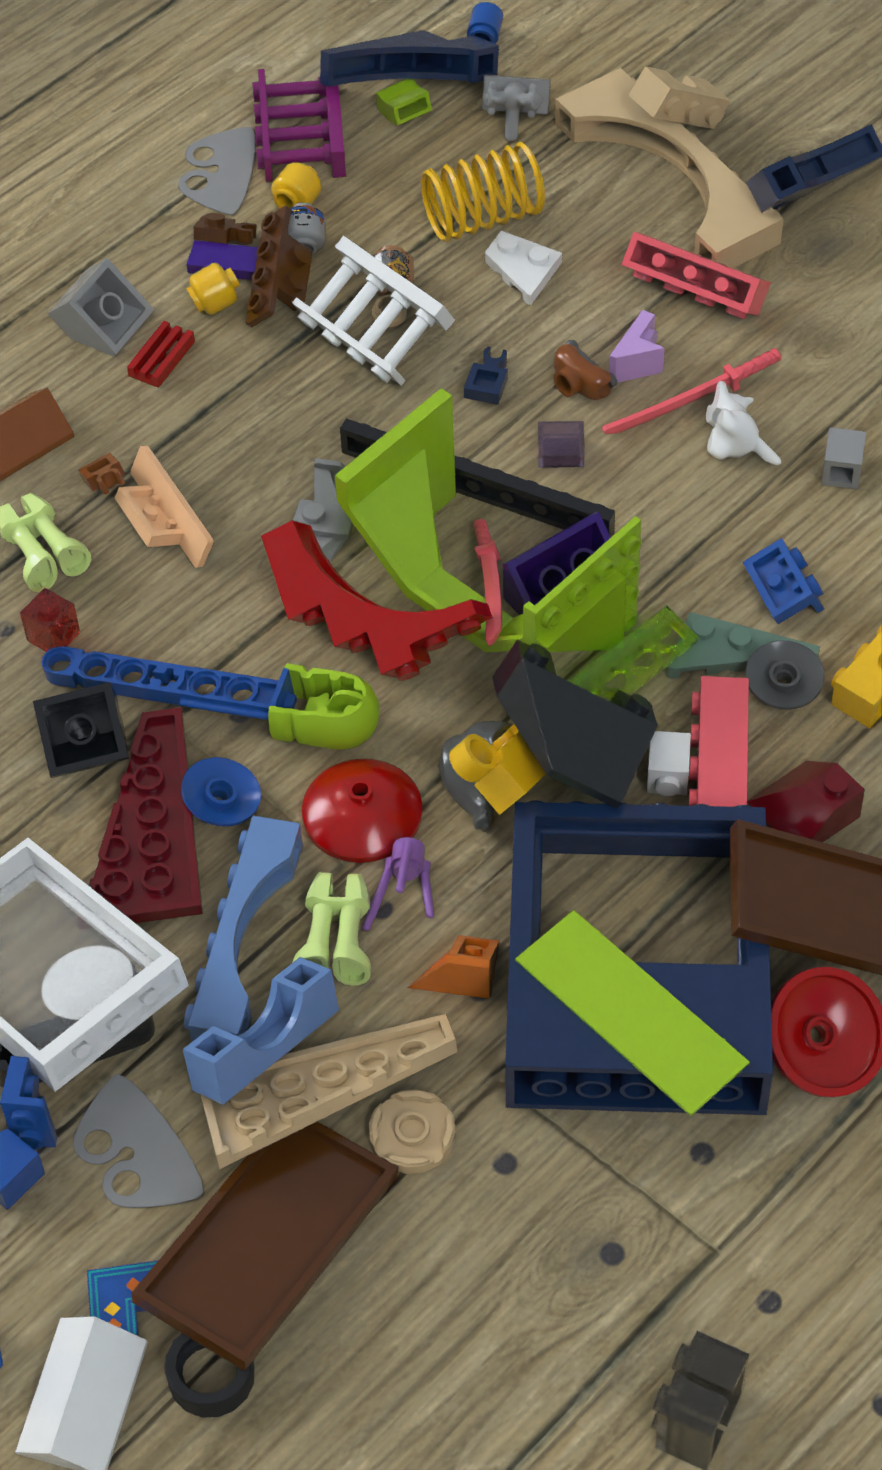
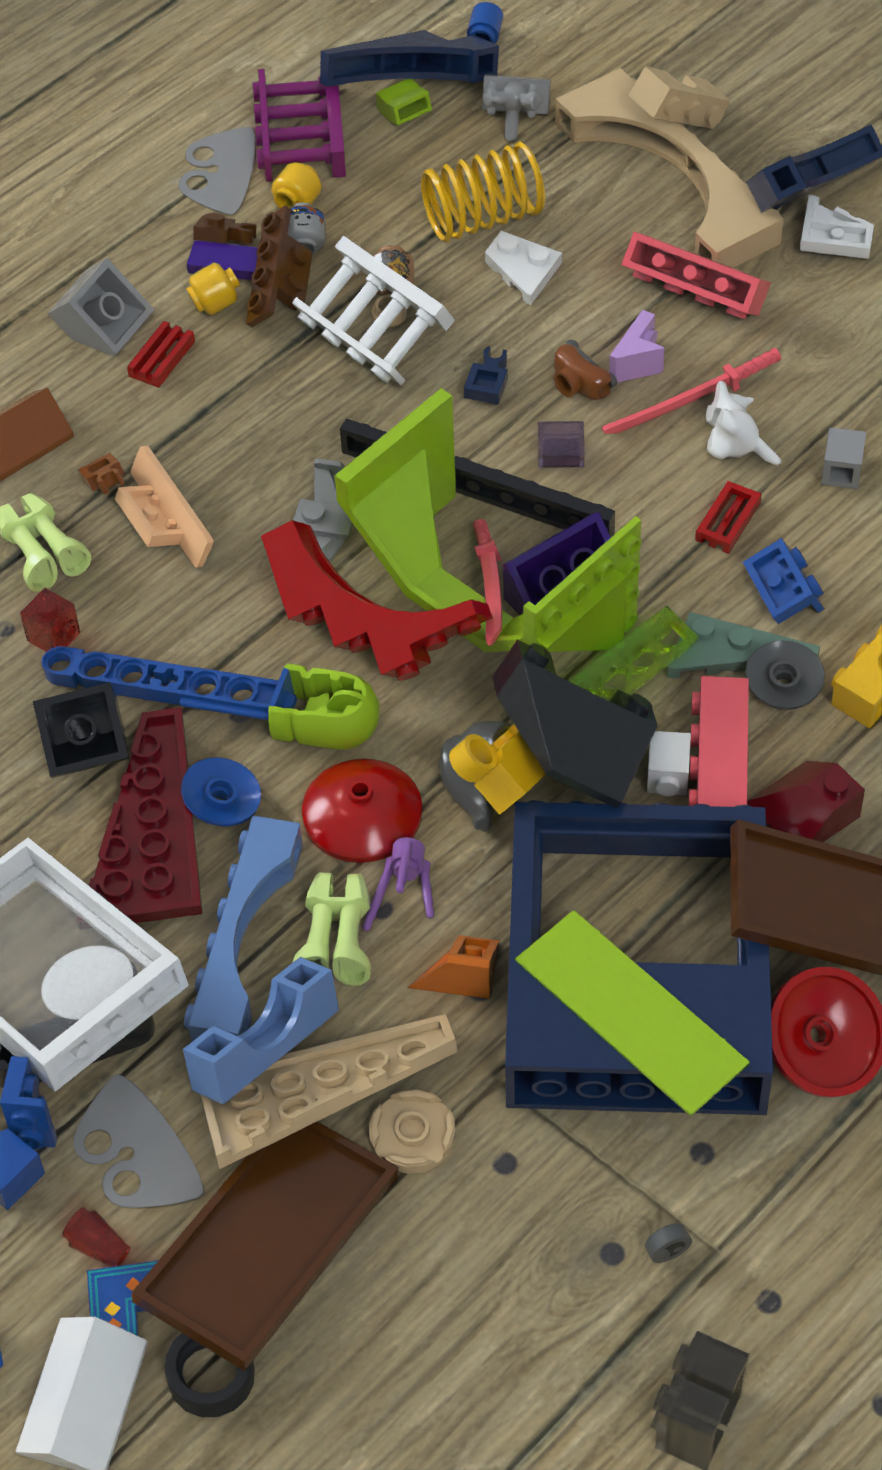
none -> clear red cone [62,1207,131,1267]
none -> dark grey tile [645,1223,692,1263]
none -> red tile [695,481,762,554]
none -> white wing [800,195,874,259]

